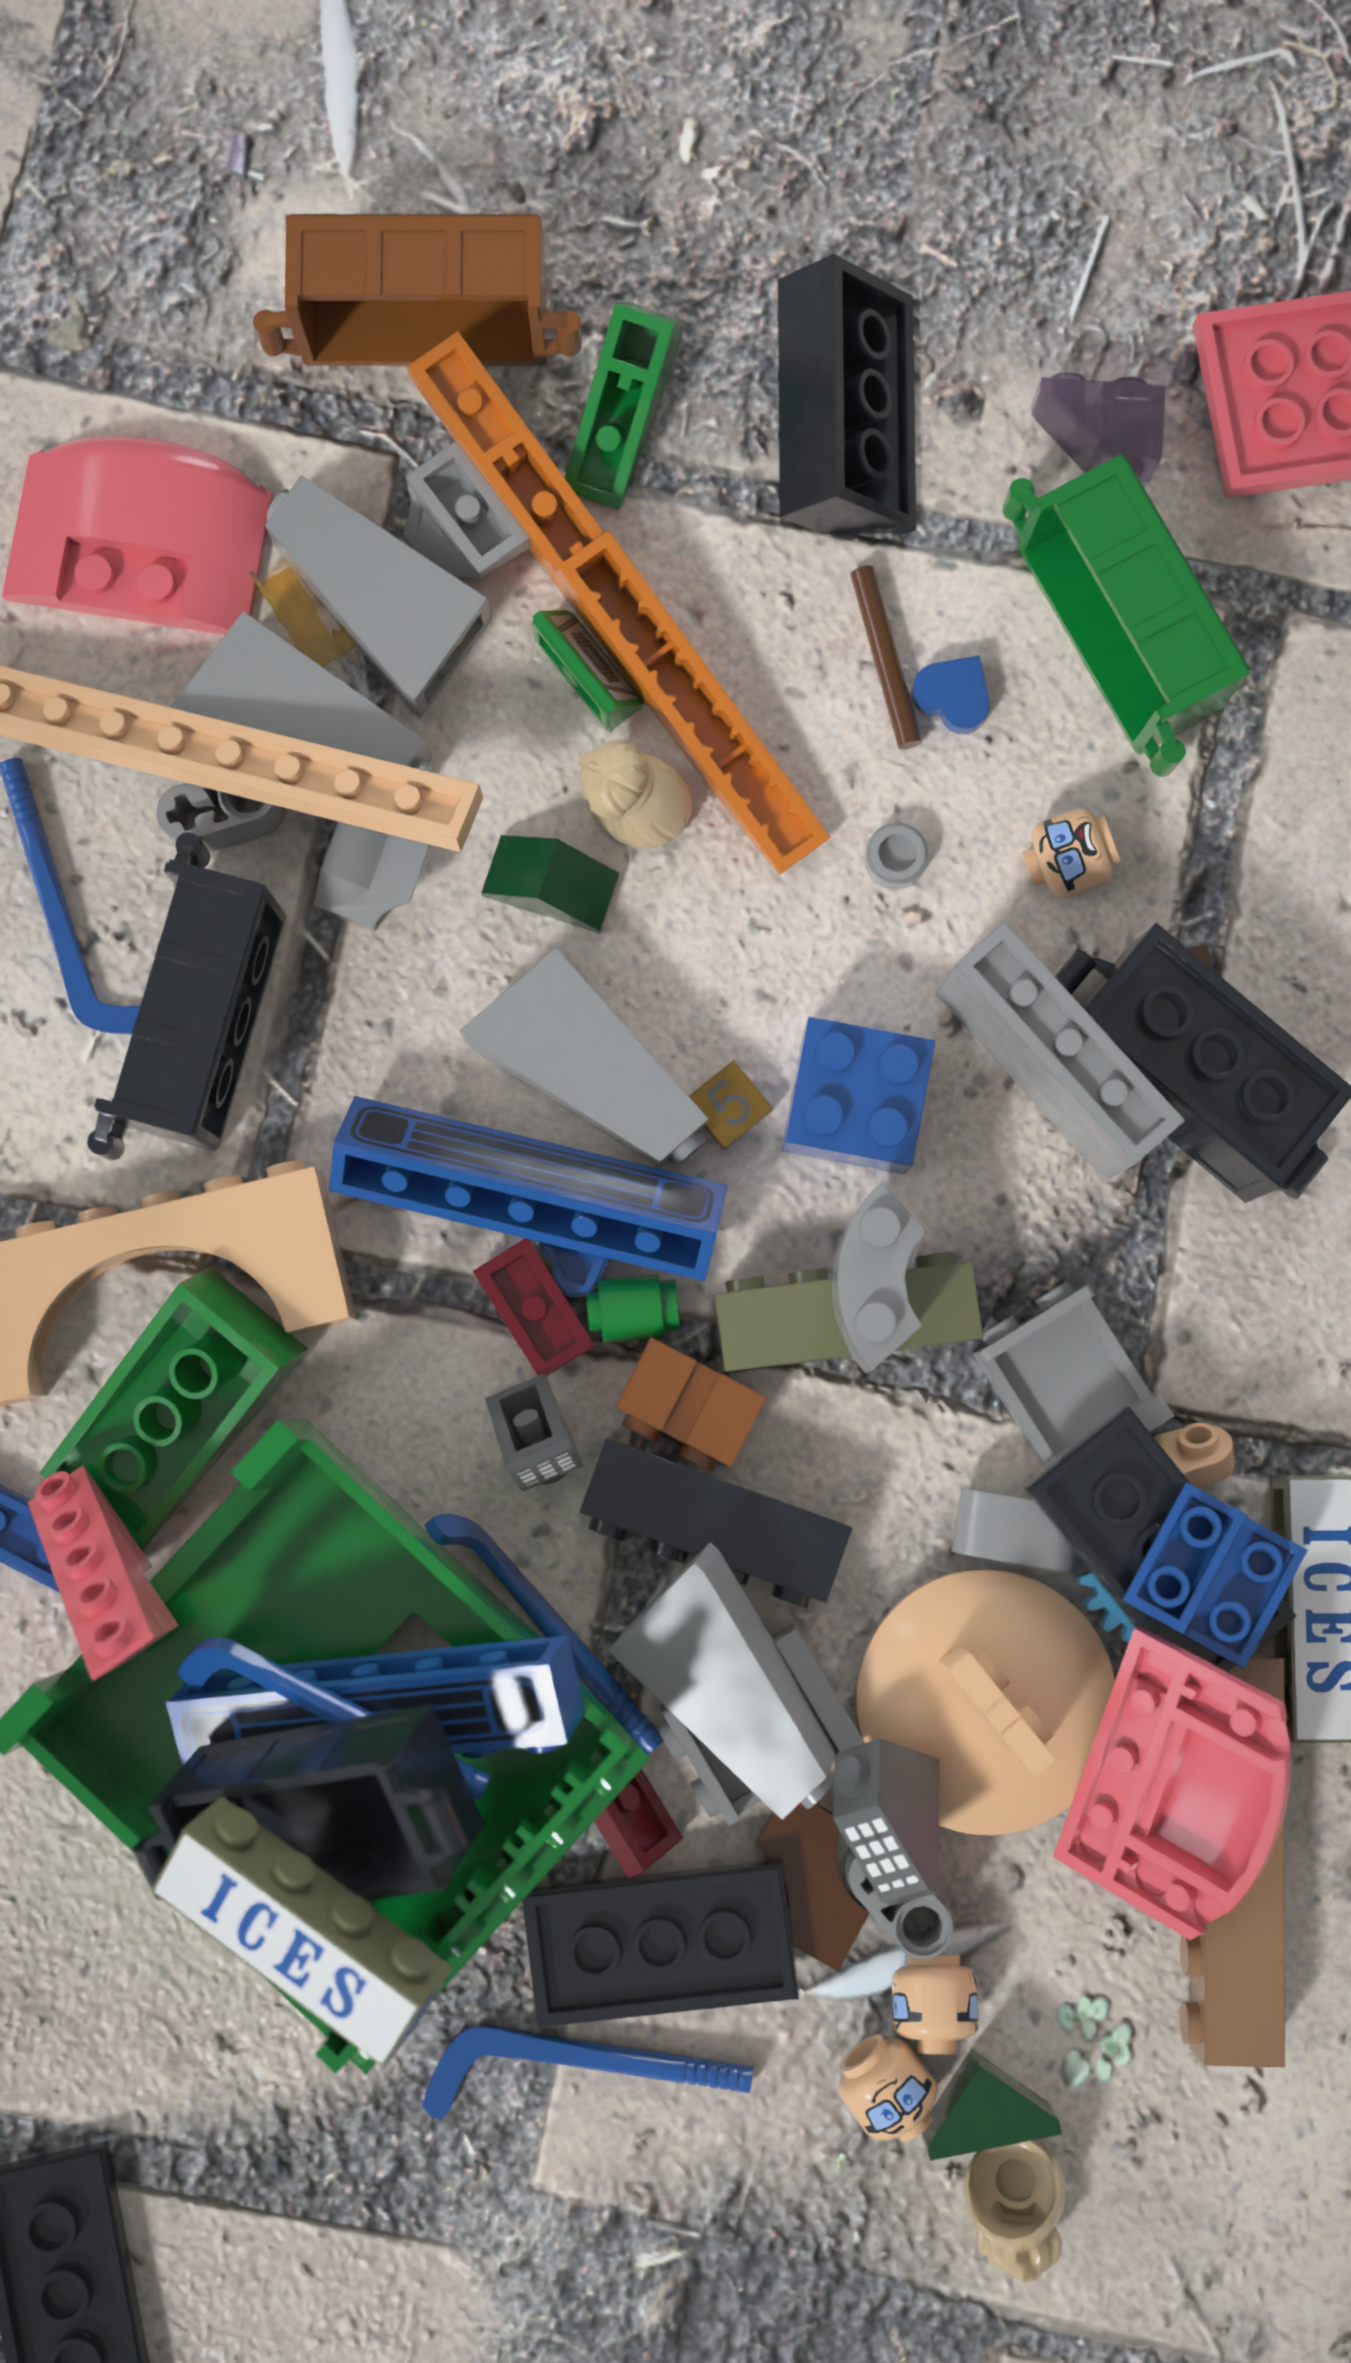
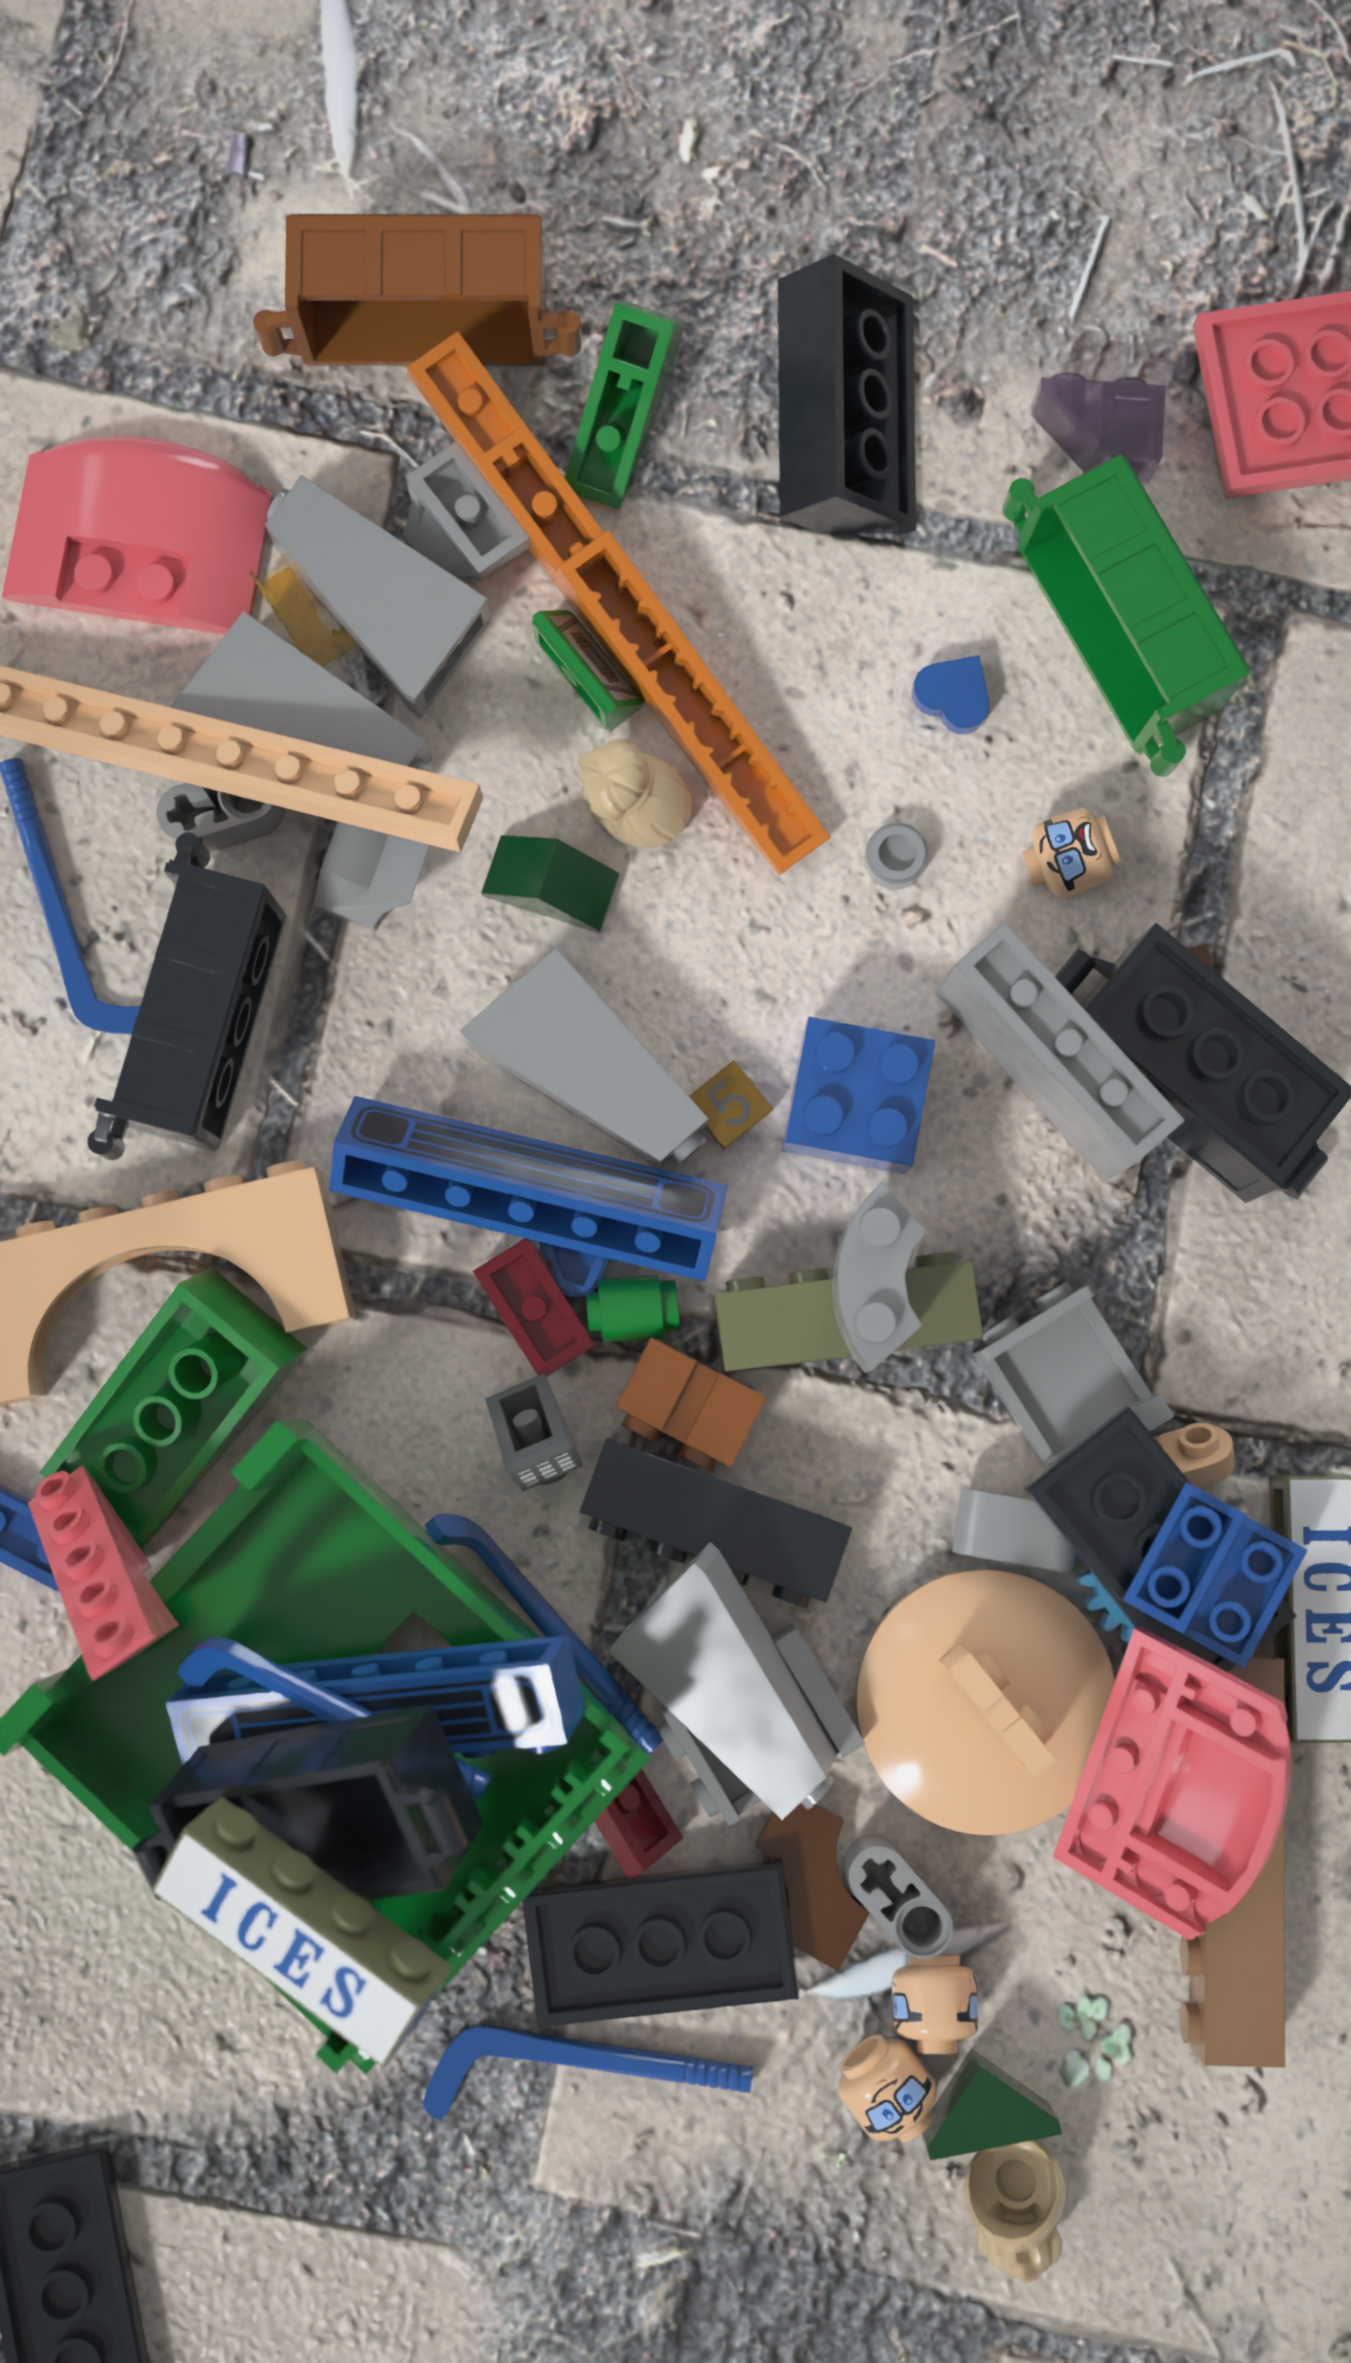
dark grey slope [833,1738,939,1905] -> none
reddish brown bar [850,566,922,750] -> none

